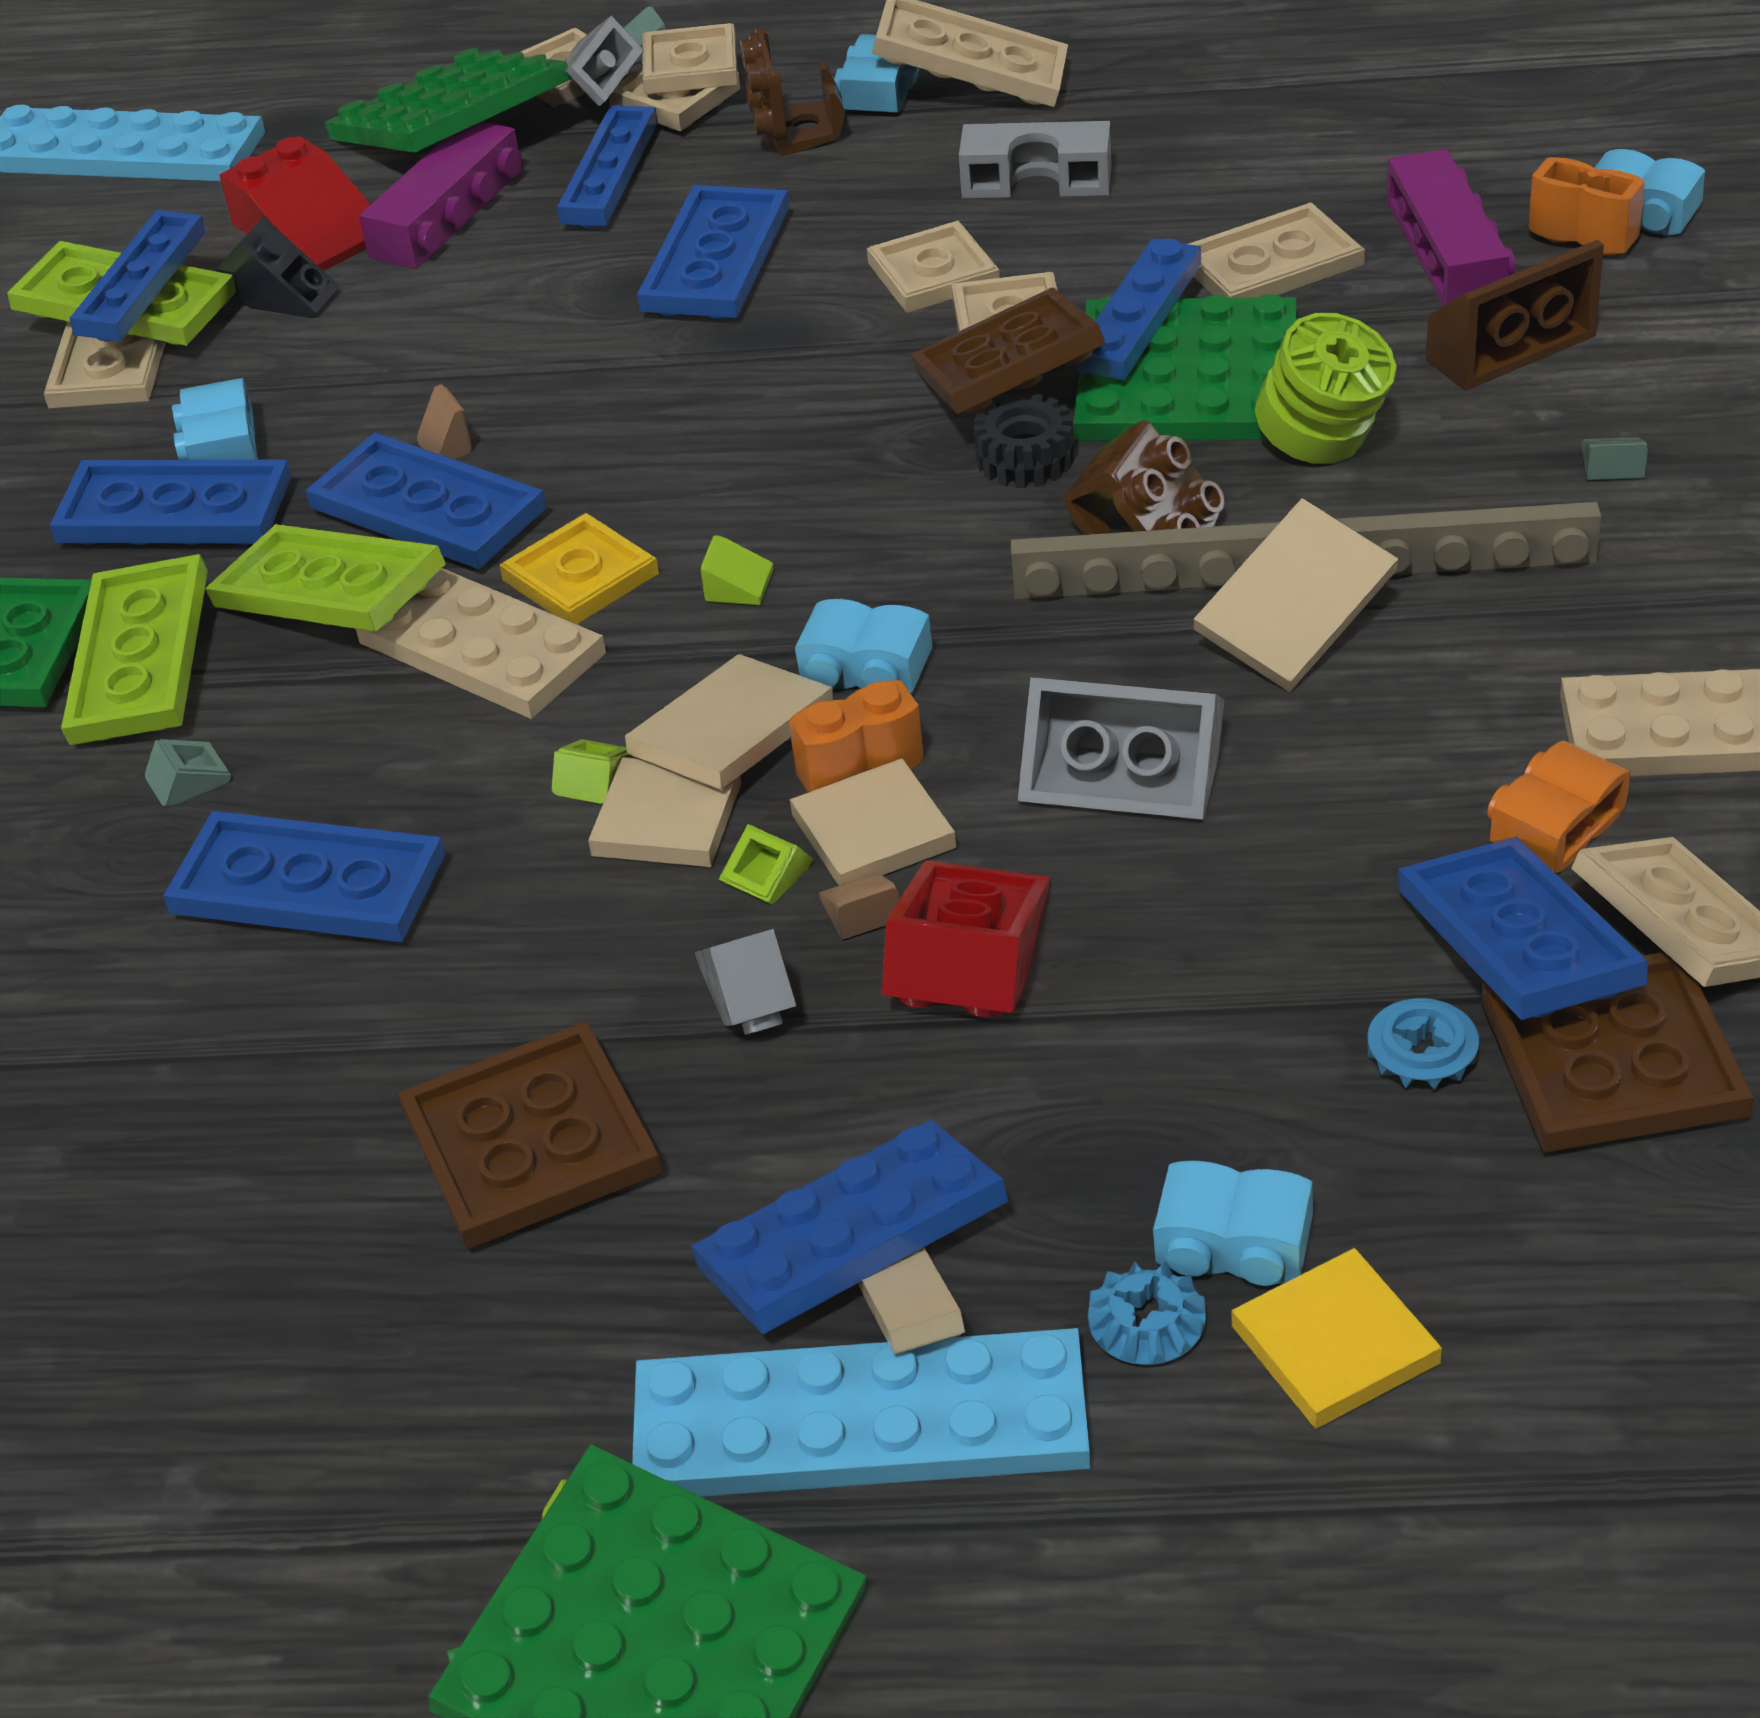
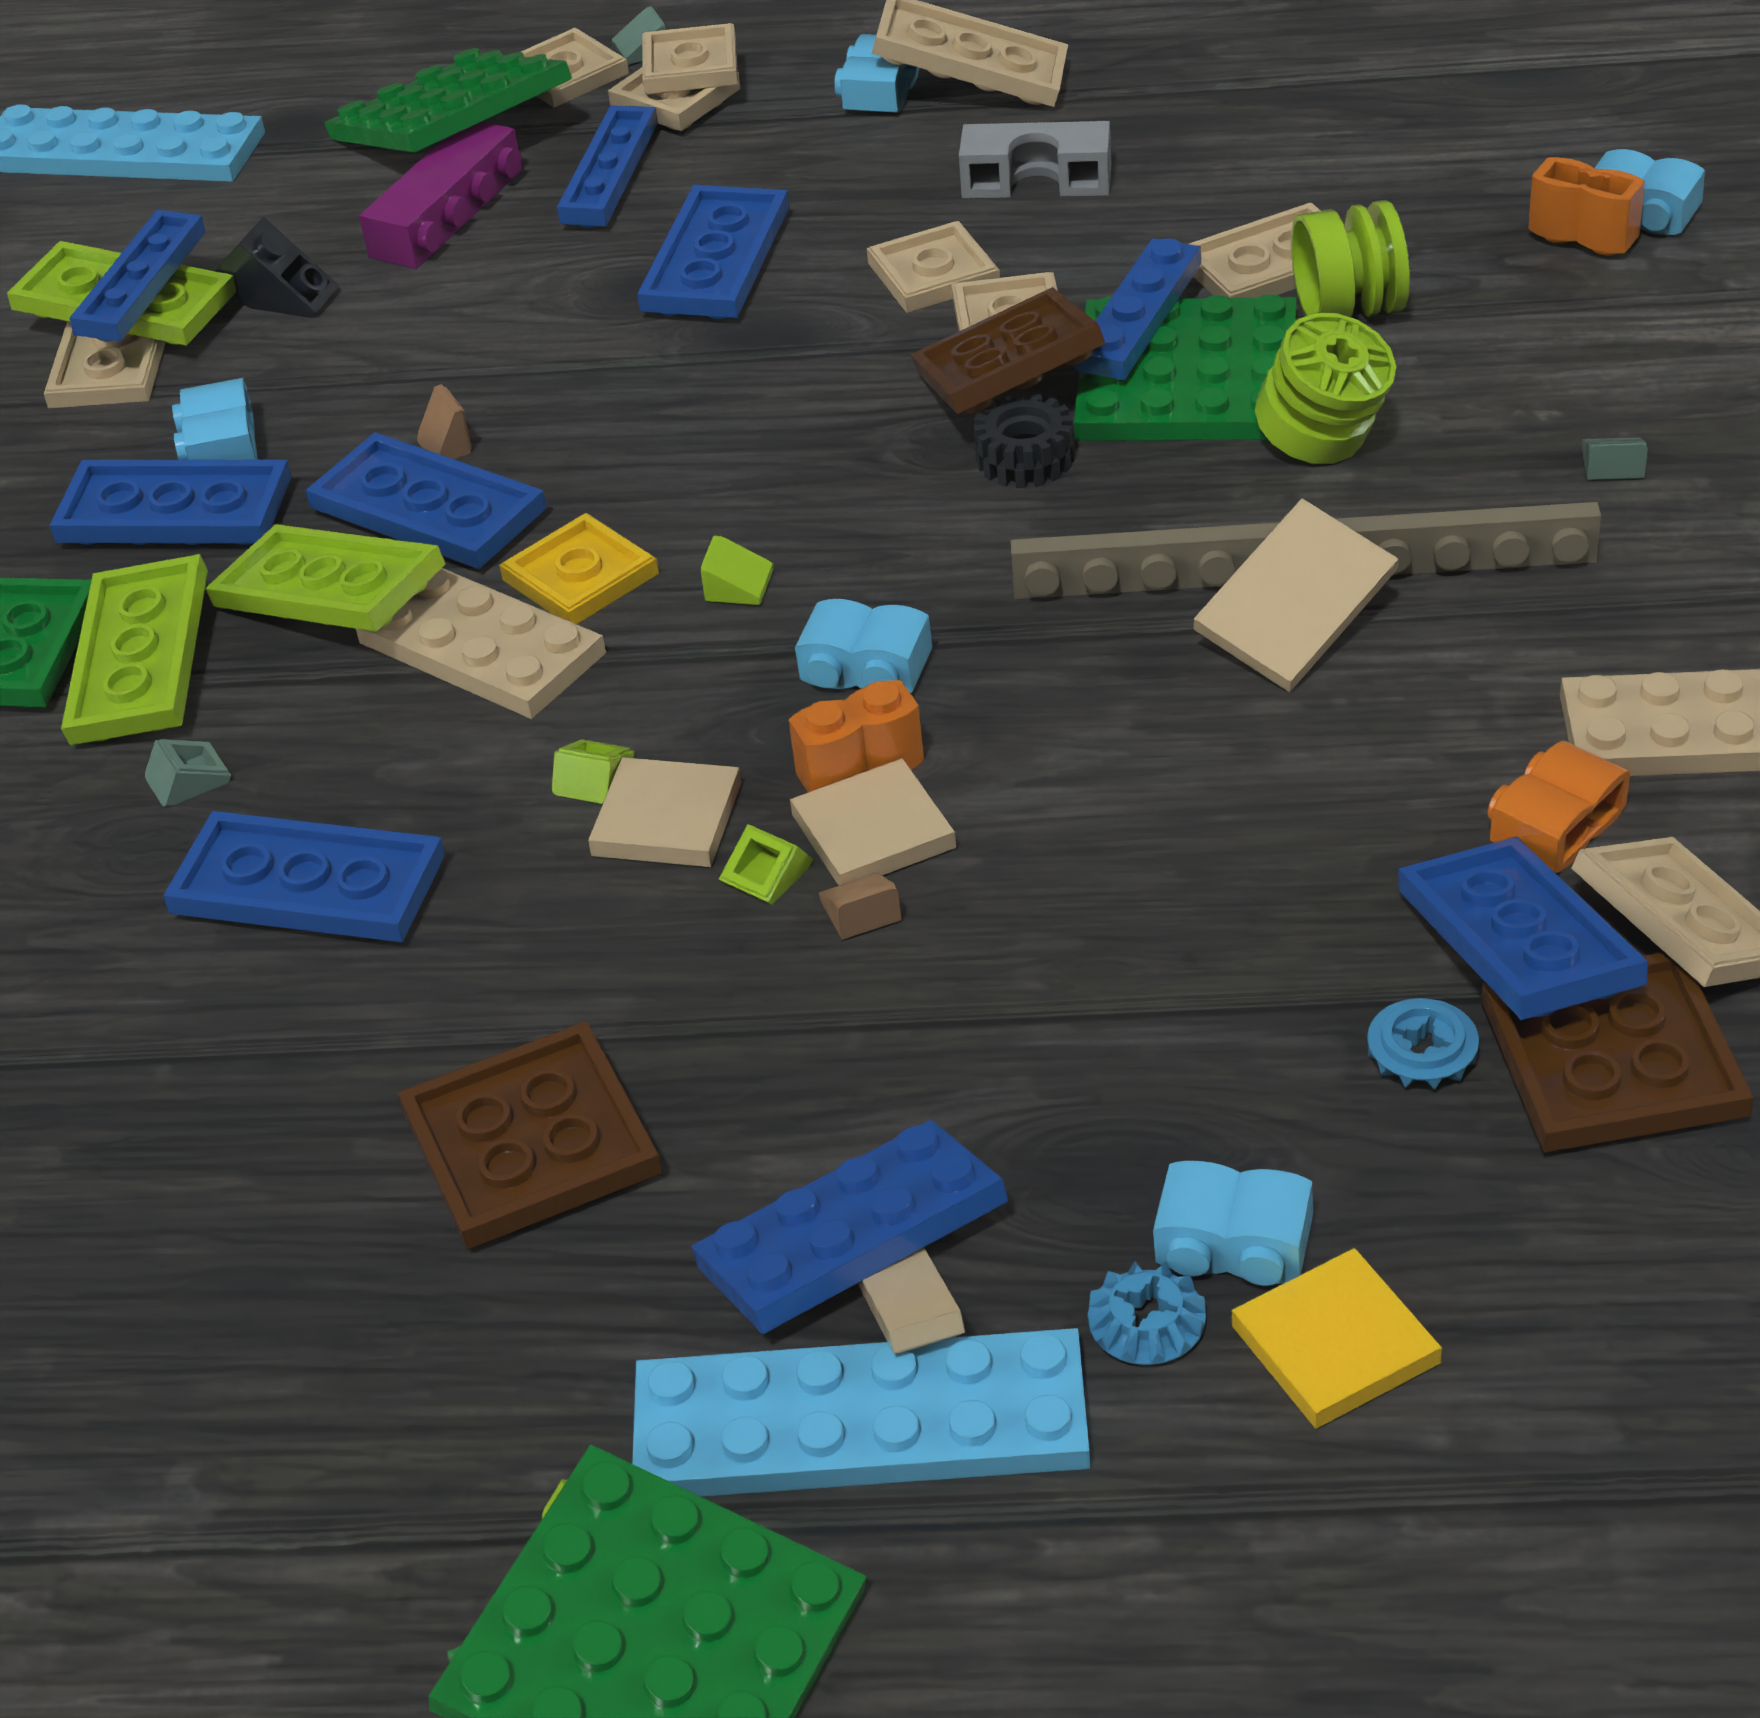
red slope [219,135,371,271] -> none
light grey slope [564,16,644,106] -> none
tan tile [625,654,833,790] -> none
light grey slope [695,929,796,1035] -> none
reddish brown piece [740,27,844,155] -> none
red slope [881,860,1050,1017] -> none
light grey slope [1018,677,1224,820] -> none
reddish brown piece [1064,420,1224,535] -> none
magenta brick [1386,149,1515,306] -> none
reddish brown slope [1426,240,1604,391] -> none
none -> lime wheel [1291,200,1410,317]

